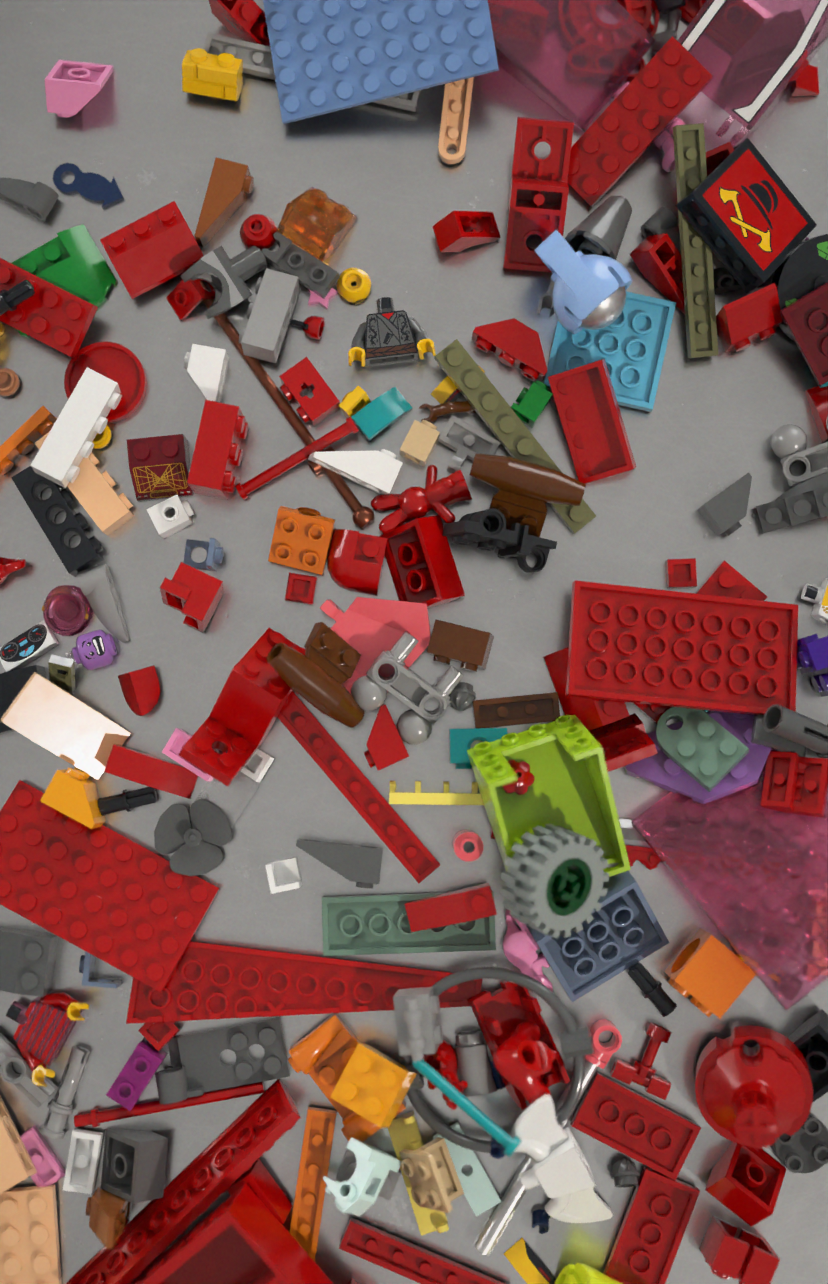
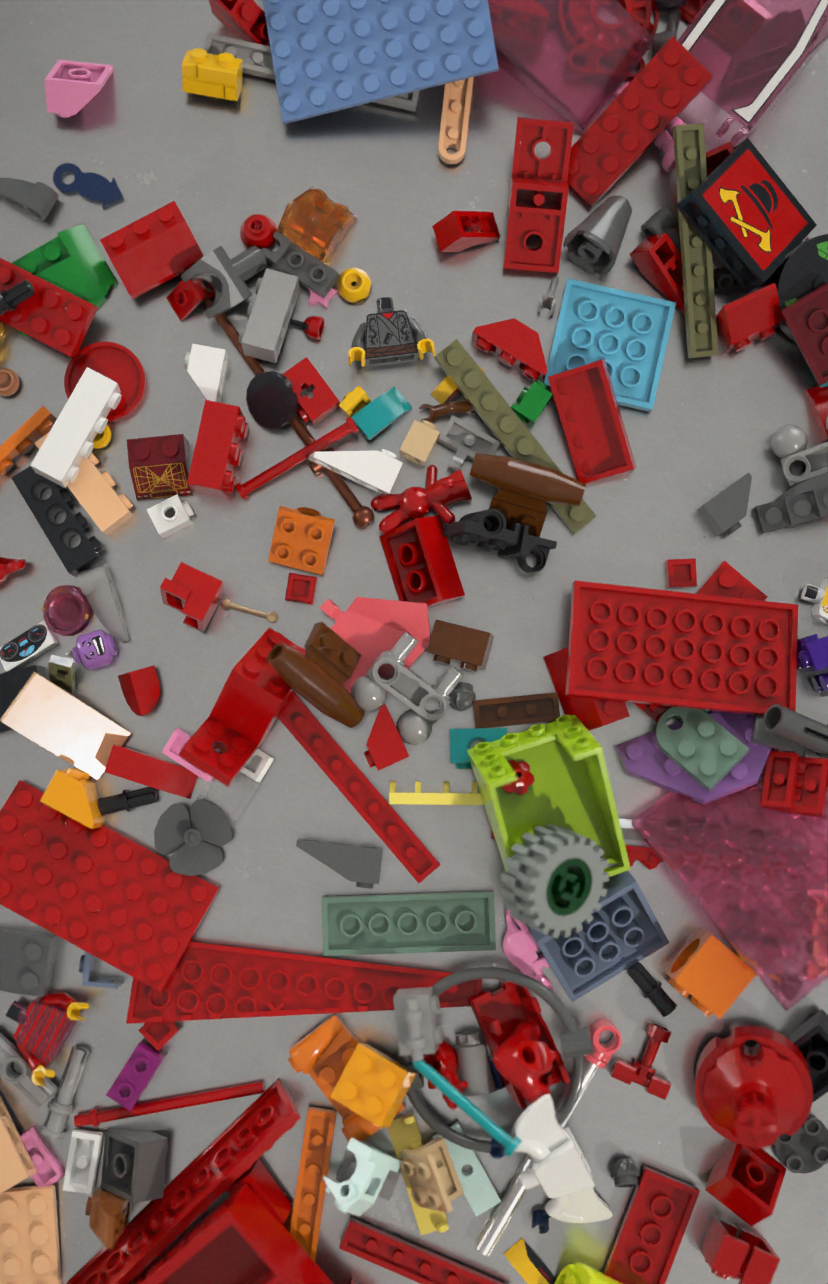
dark grey hinge [155,1017,290,1104] -> none
sand blue bracket [183,538,223,571] -> none
dark orange slope [194,157,254,247] -> none
white panel [266,857,302,894] -> none
red brick [327,529,387,596] -> none
red slope [404,883,497,932] -> none
coral brick [452,829,483,862] -> none
light blue piece [534,230,633,334] -> none
red plate [570,1072,701,1181] -> none
red slope [589,713,658,772] -> none
red slope [790,62,819,96] -> none
none -> tan hinge [221,599,278,623]
none -> black tile [246,371,298,429]

